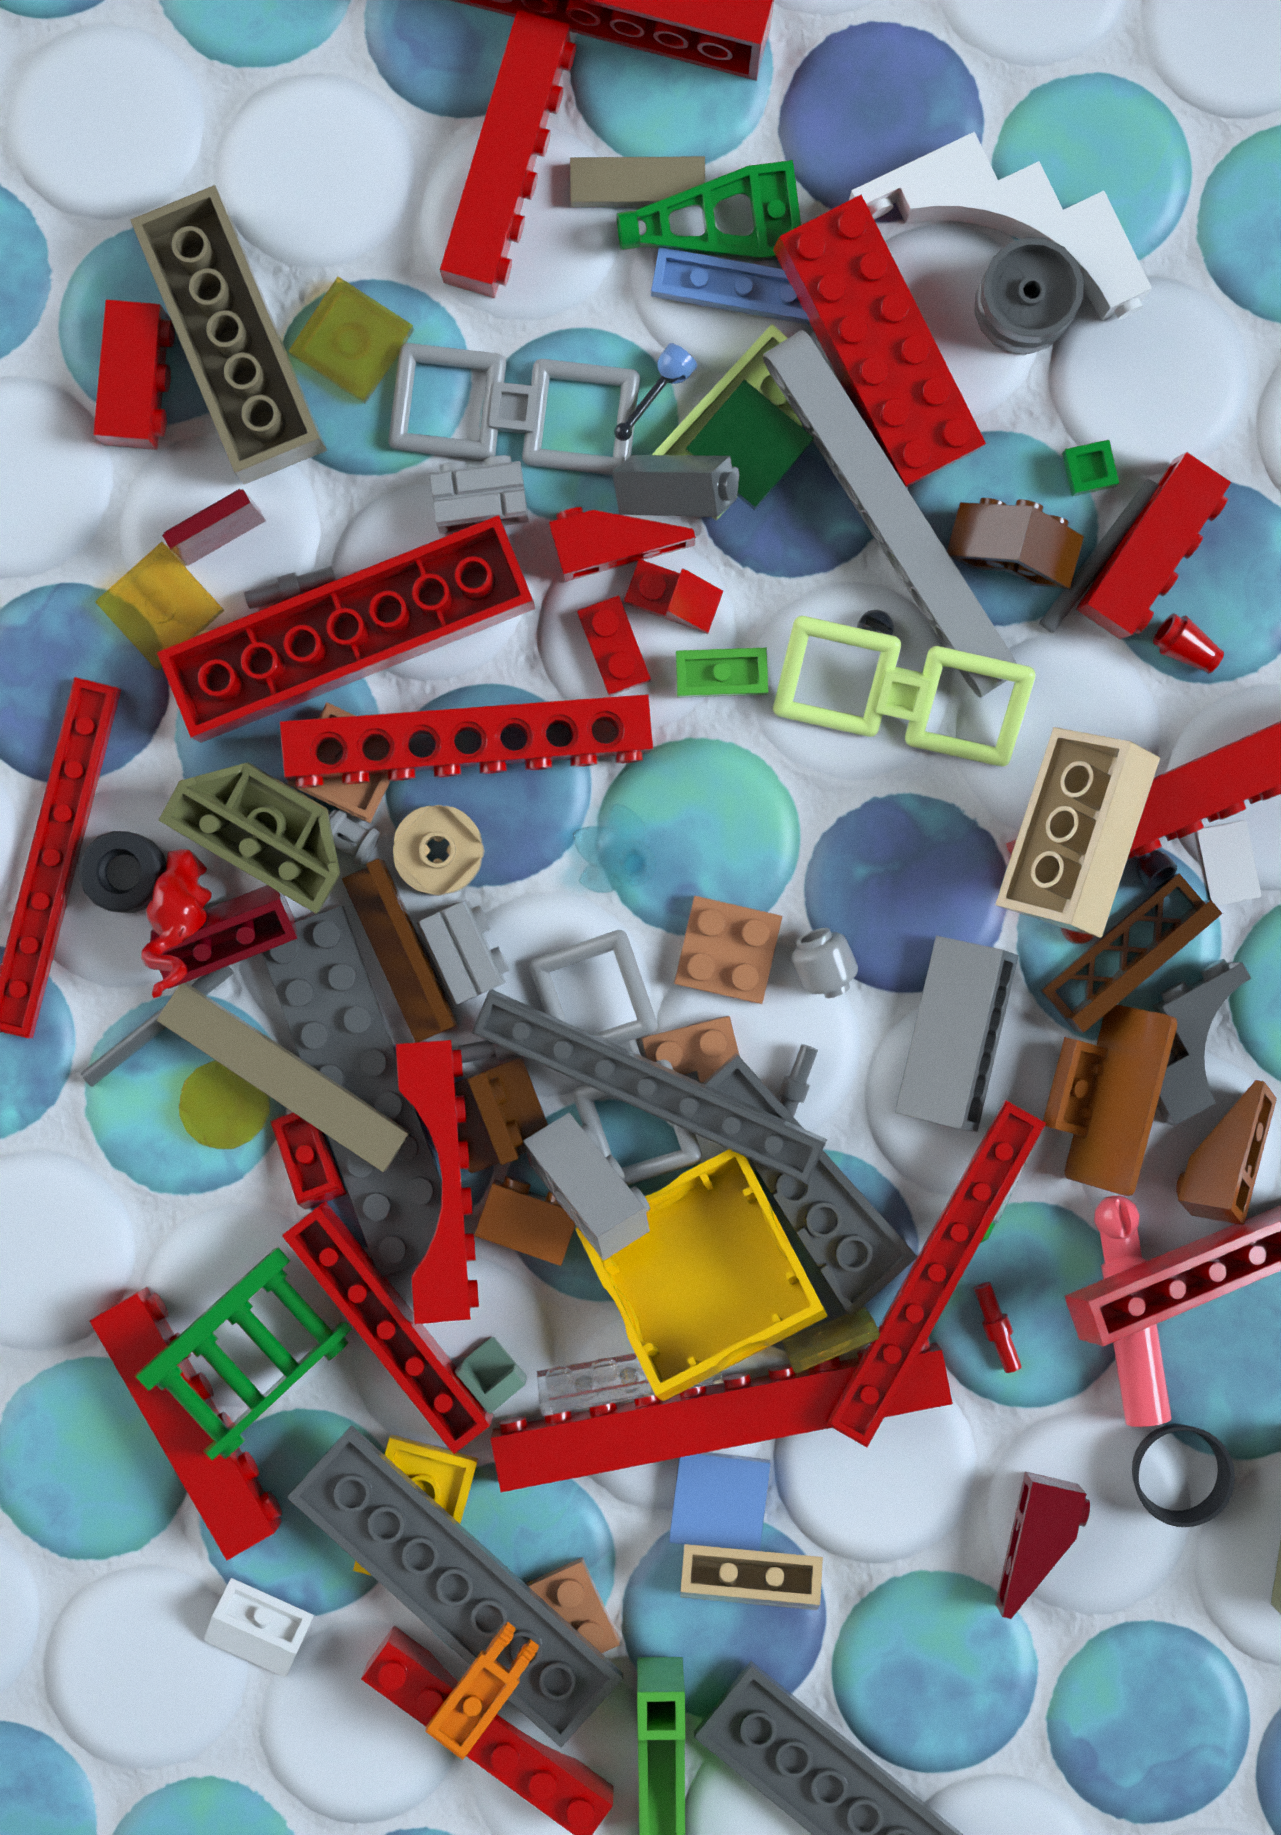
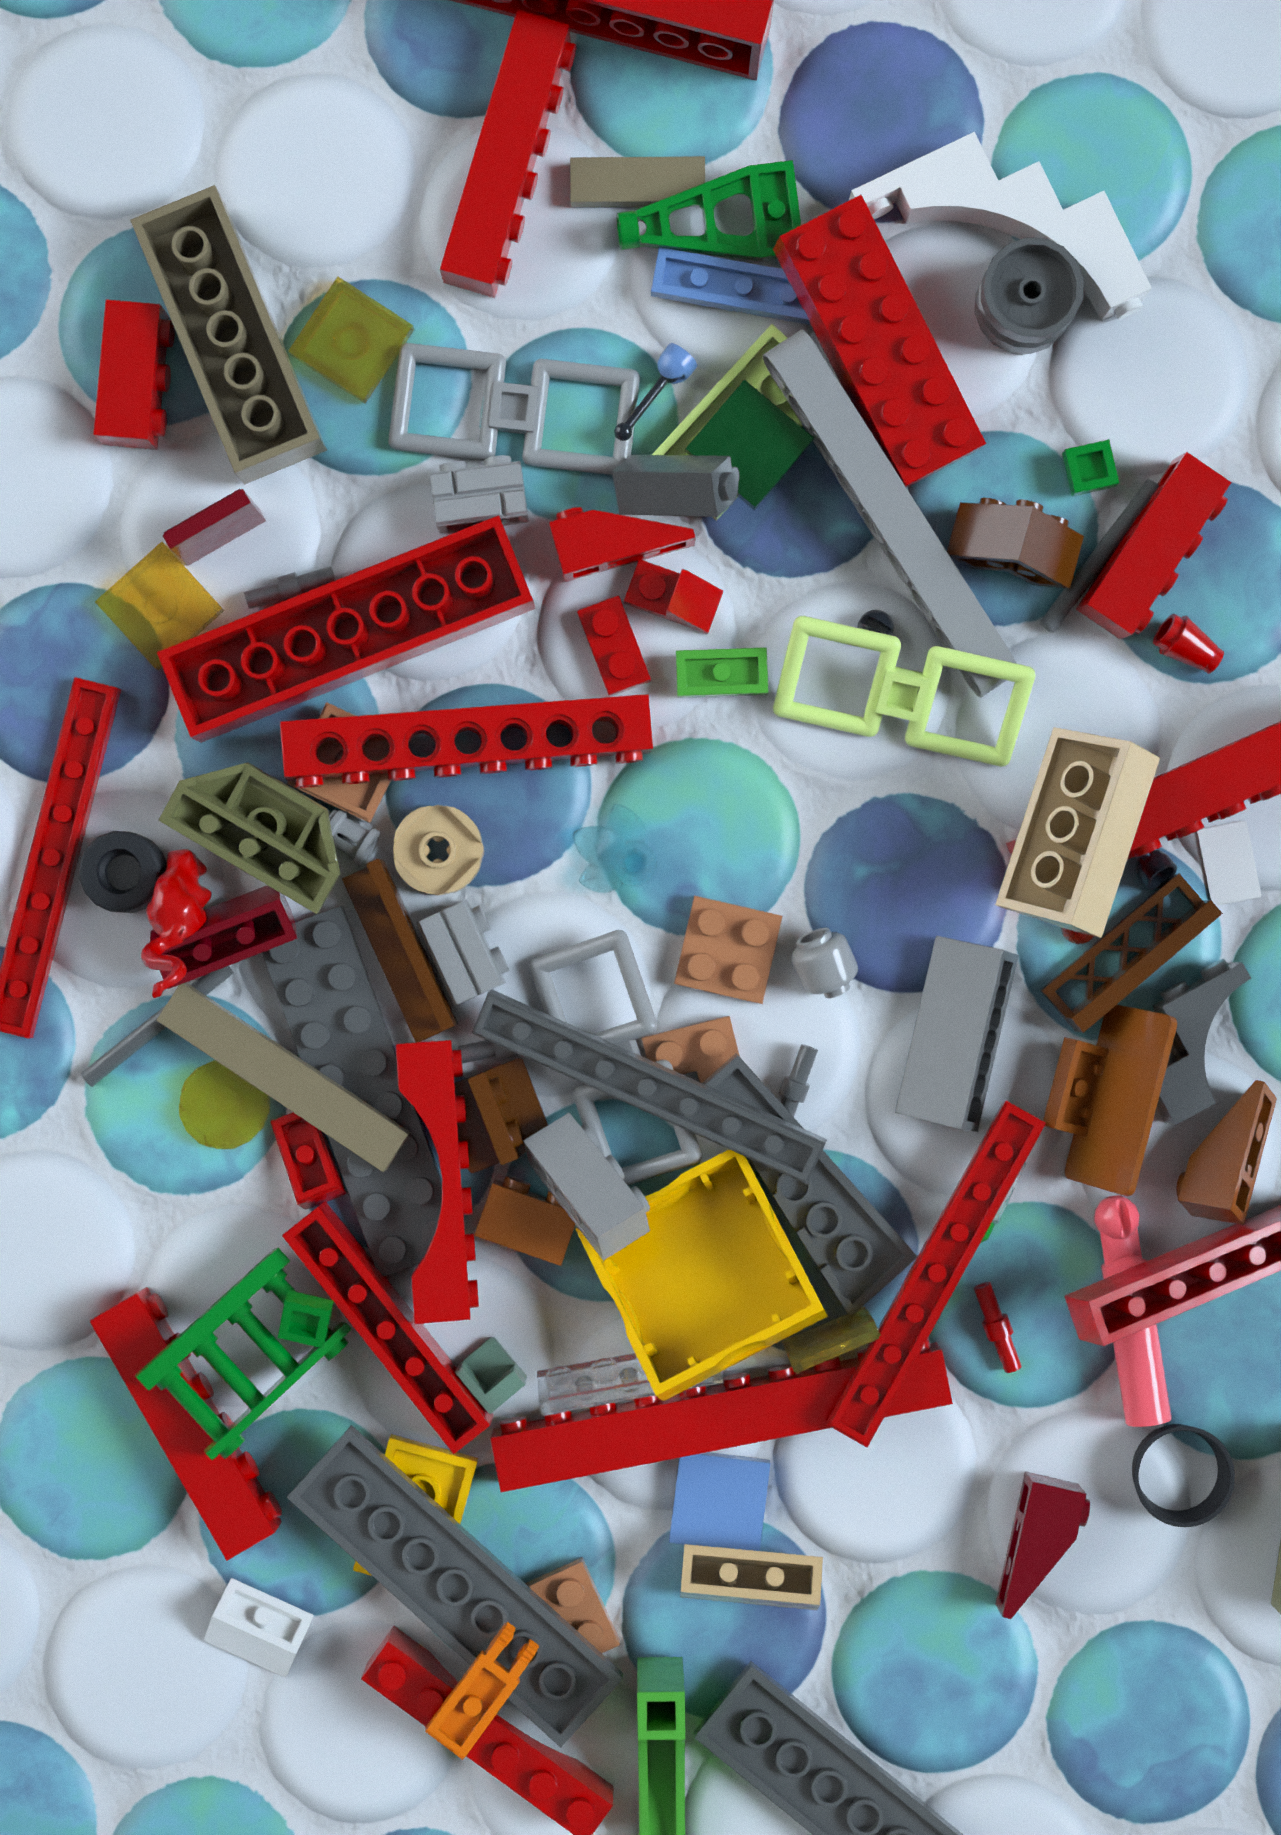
none -> green plate [277,1290,334,1348]

